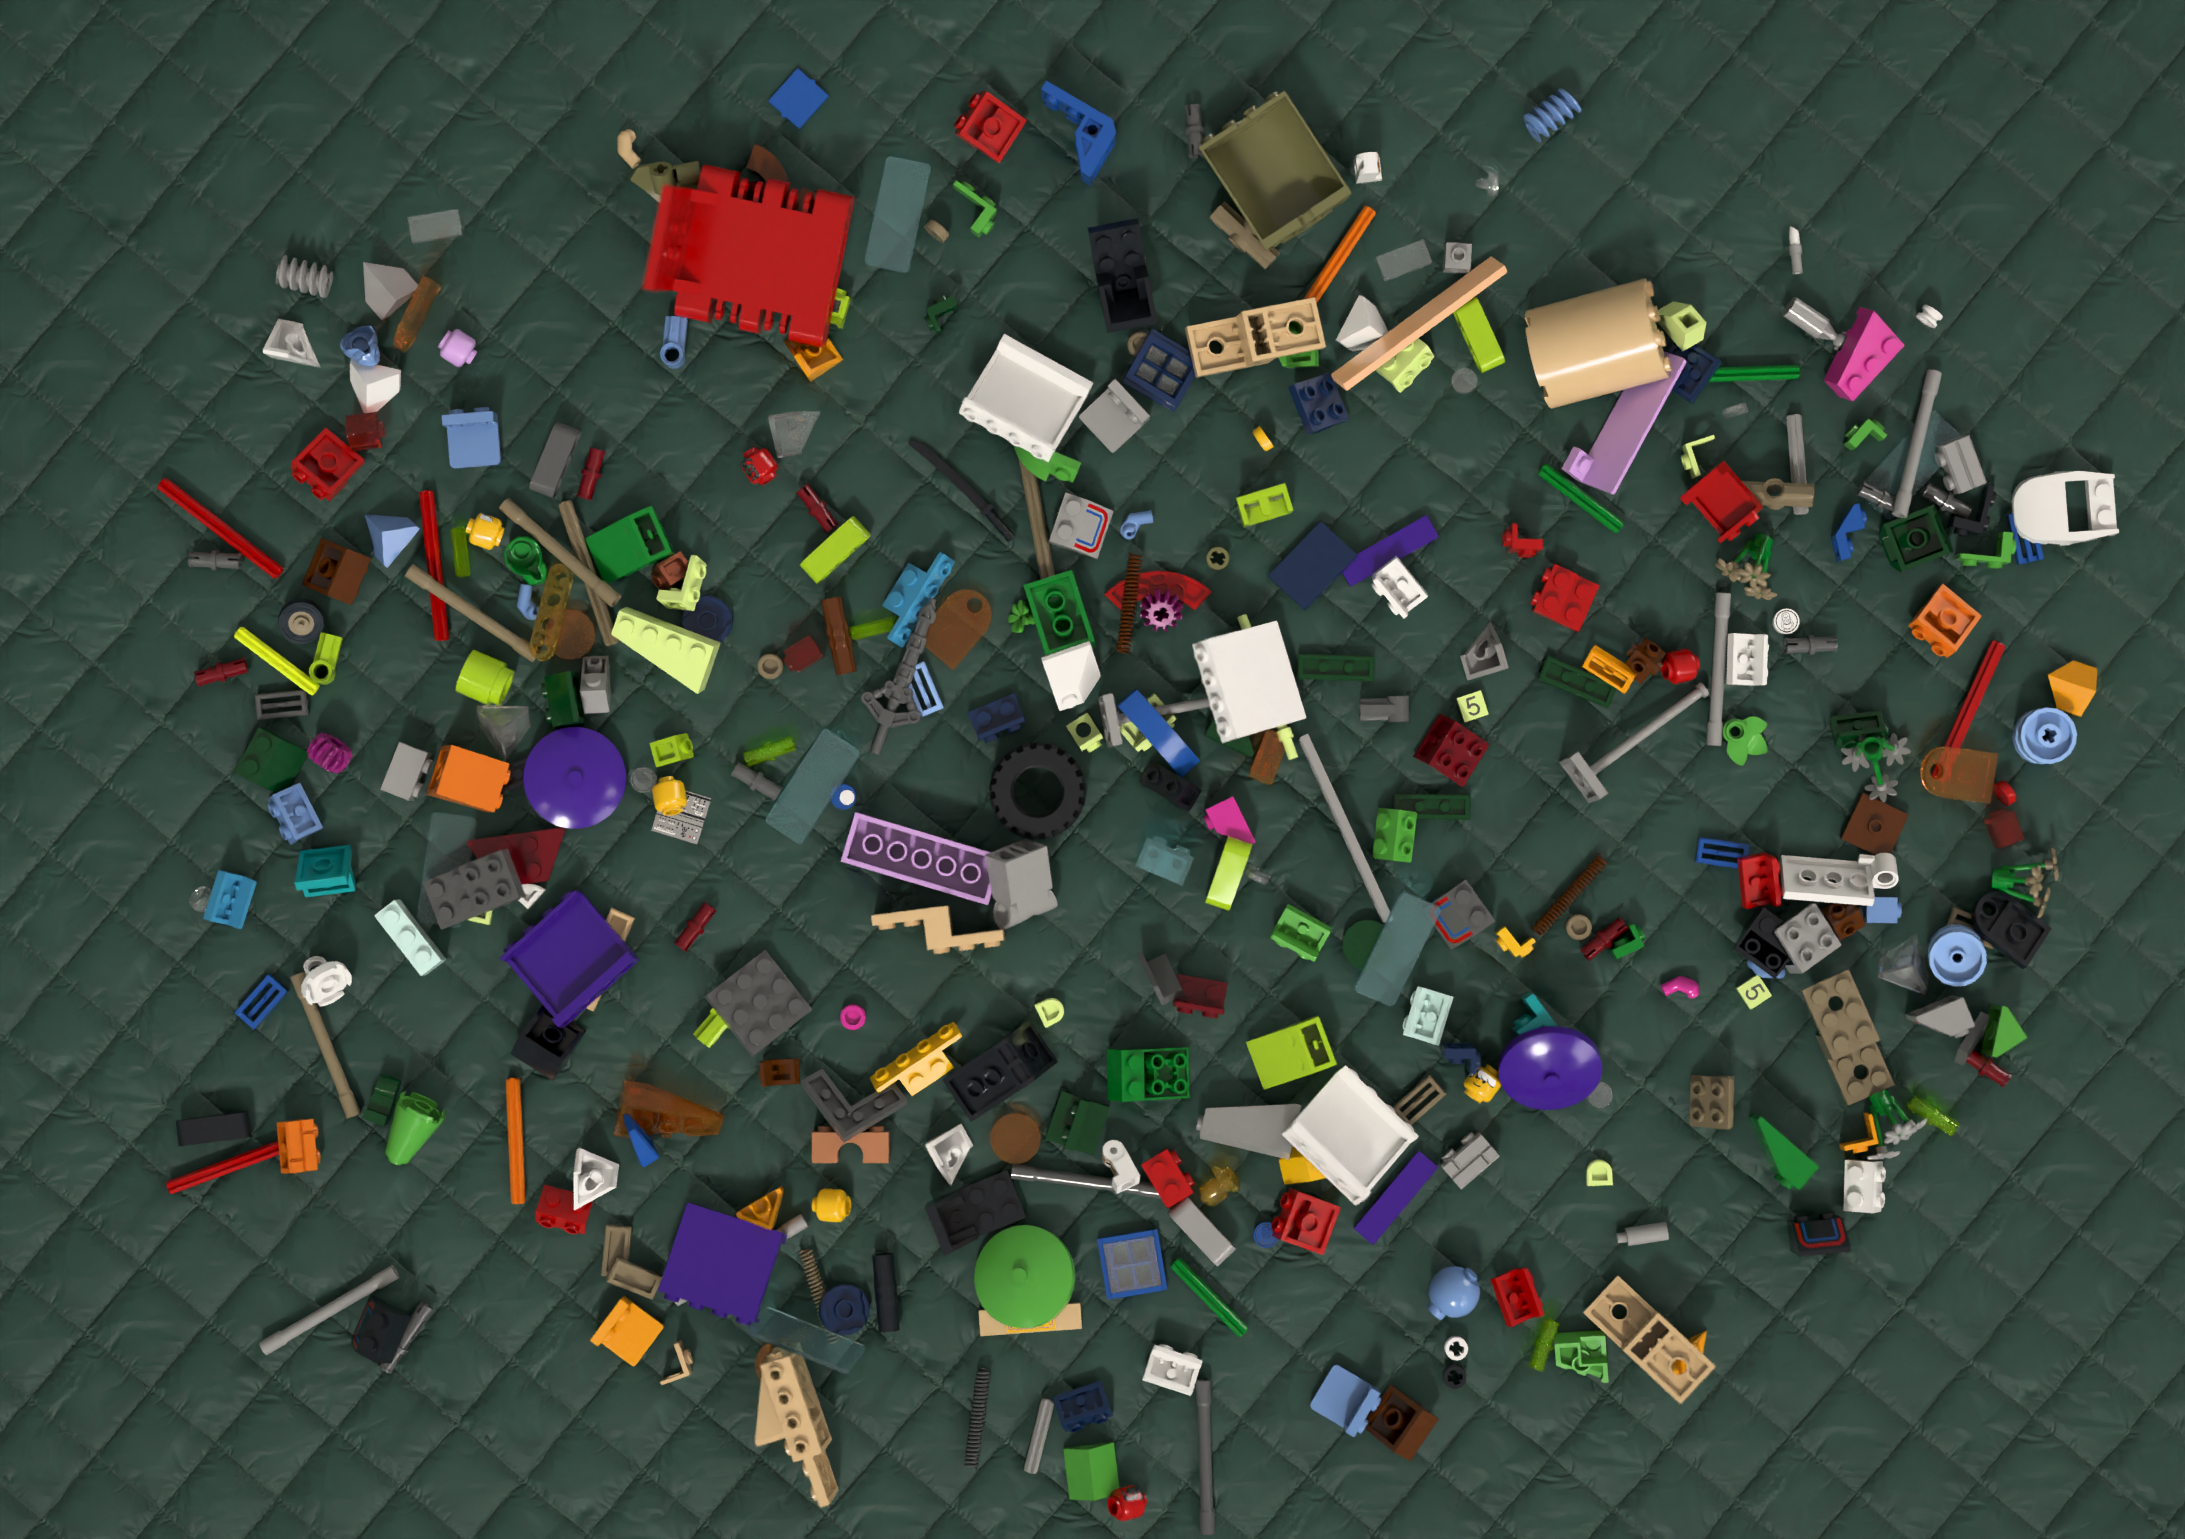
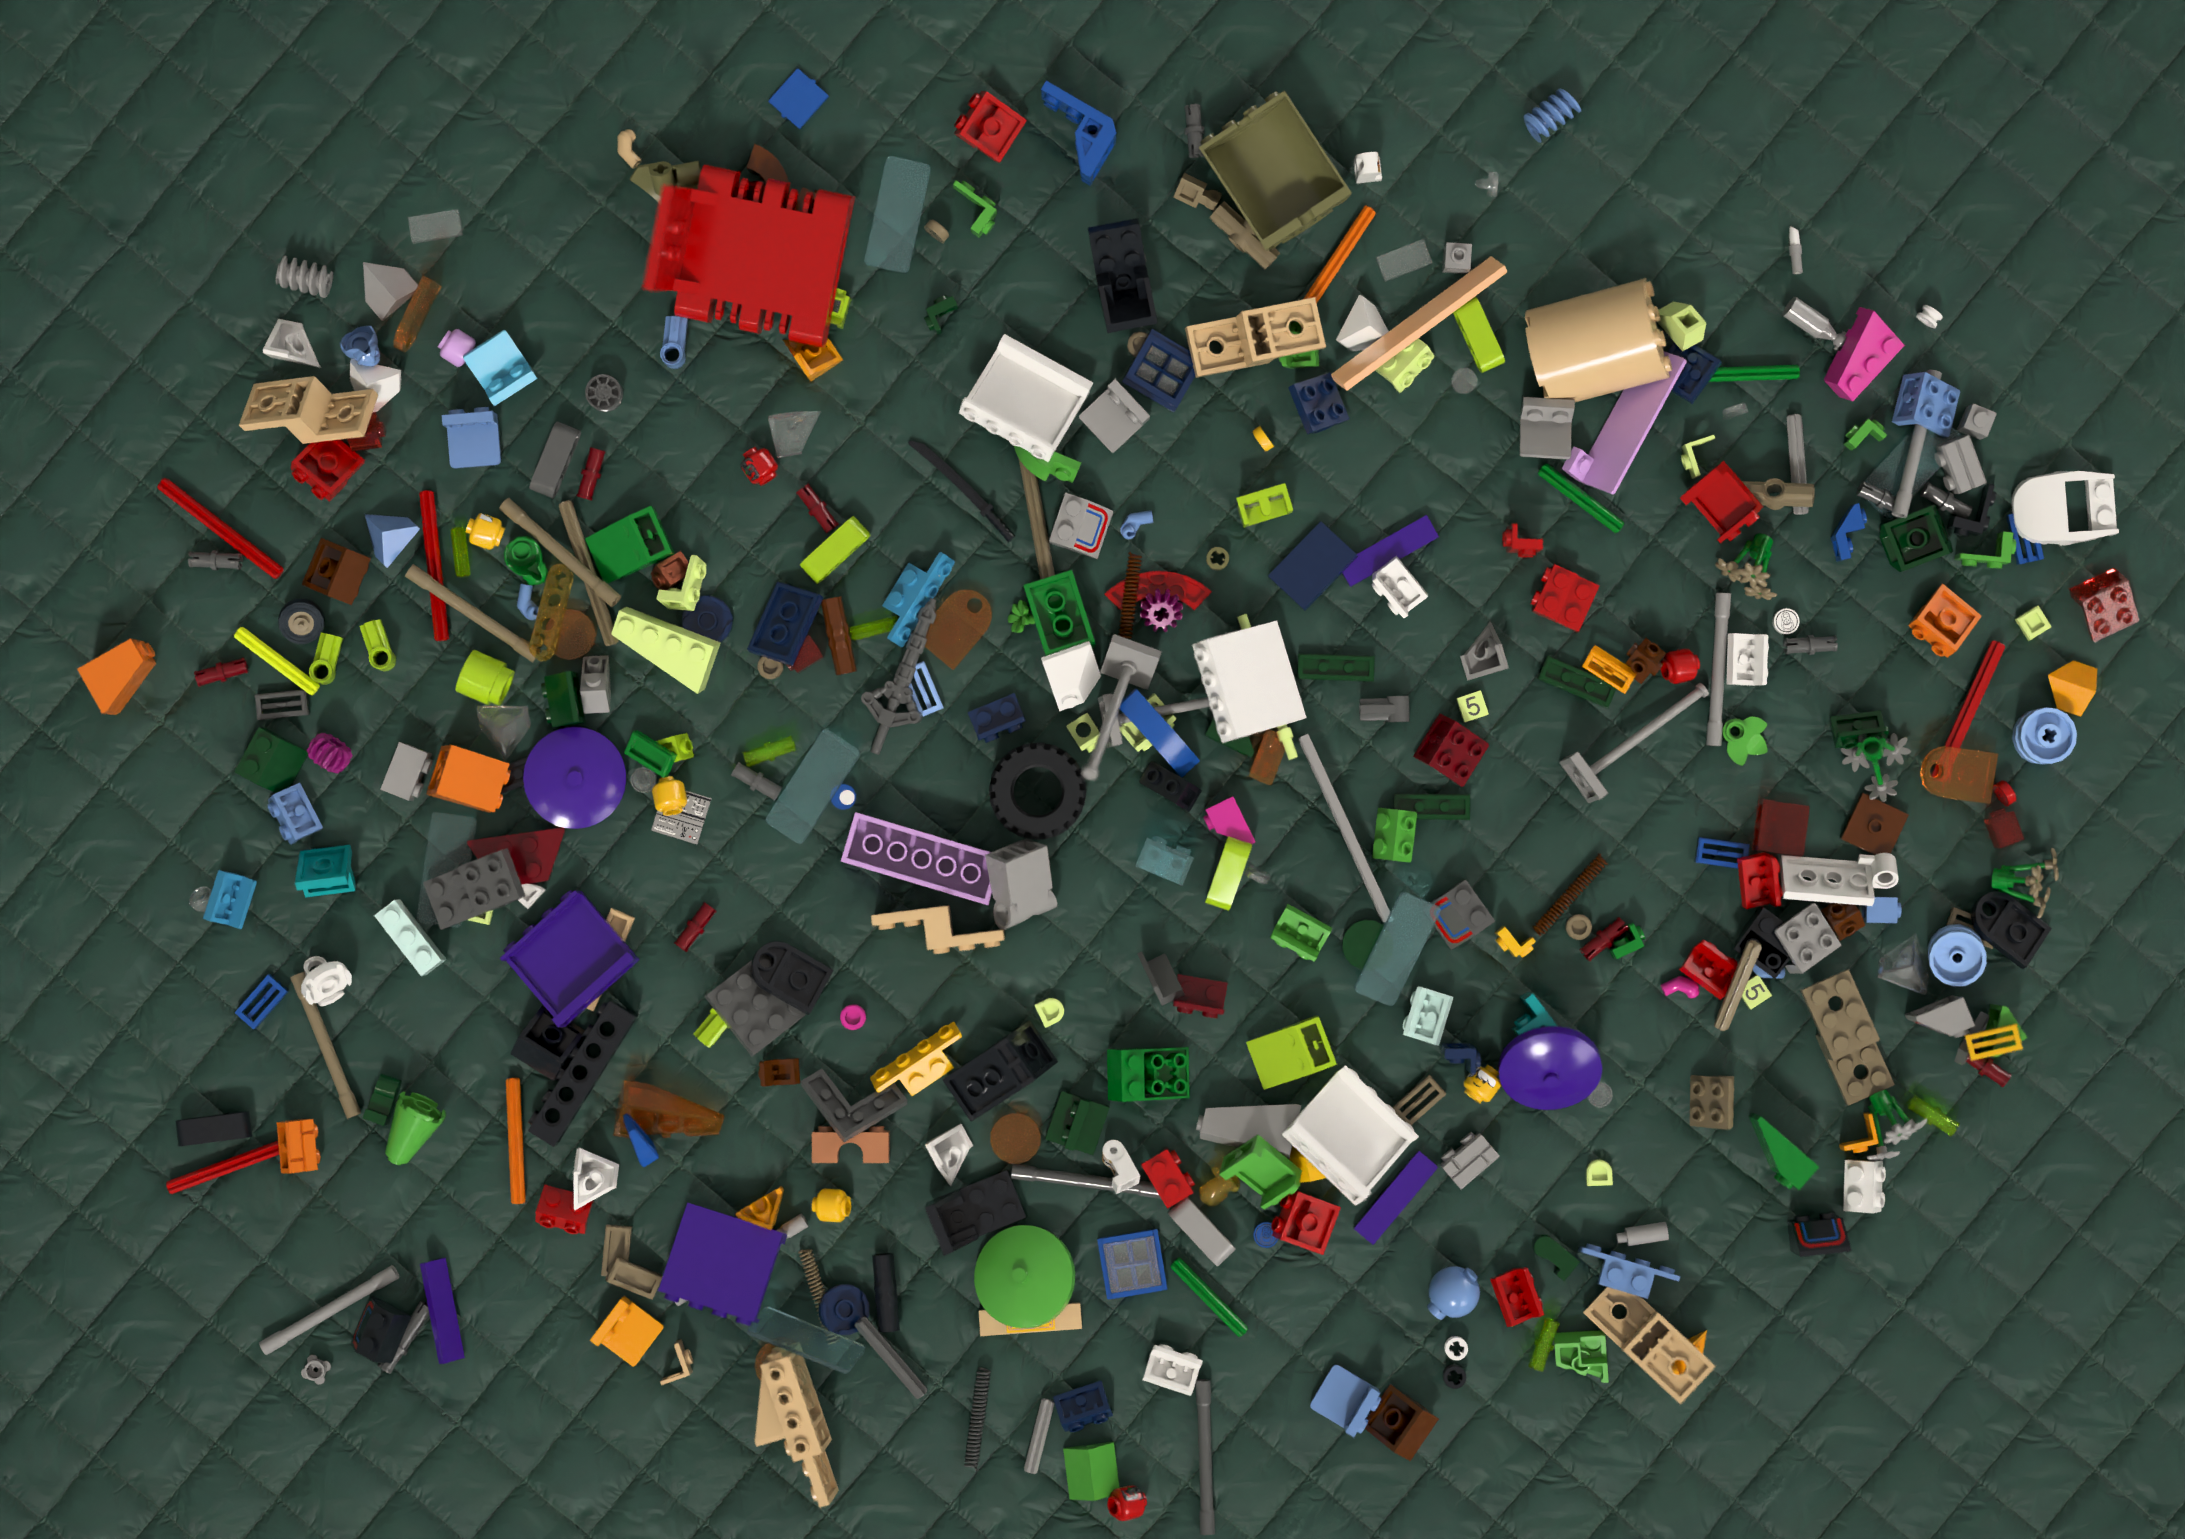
none -> orange slope [77,639,156,715]
none -> tan bracket [239,376,378,444]
none -> light grey plate [301,1355,331,1385]
none -> lime piece [359,619,396,672]
none -> dark purple tile [420,1258,465,1364]
none -> medium azure bracket [463,330,537,406]
none -> black brick [528,1000,638,1147]
none -> dark grey wheel [585,374,623,412]
none -> green tile [624,730,677,778]
none -> dark blue tile [747,581,823,666]
none -> black tile [751,941,834,1015]
none -> dark grey axle [854,1316,928,1399]
none -> light grey tile [1082,634,1162,780]
none -> dark tan plate [1173,173,1222,210]
none -> bright green panel [1219,1135,1302,1210]
none -> light grey bracket [1520,397,1575,459]
none -> dark green leg [1532,1234,1580,1281]
none -> medium blue bracket [1578,1243,1680,1299]
none -> red bracket [1679,939,1738,1000]
none -> dark tan axle [1714,940,1762,1031]
none -> clear red bracket [1752,799,1810,856]
none -> medium blue bracket [1892,372,1960,438]
none -> light grey brick [1957,403,1997,440]
none -> yellow tile [1965,1024,2023,1061]
none -> yellowish green tile [2015,606,2052,641]
none -> clear red bracket [2069,568,2139,642]

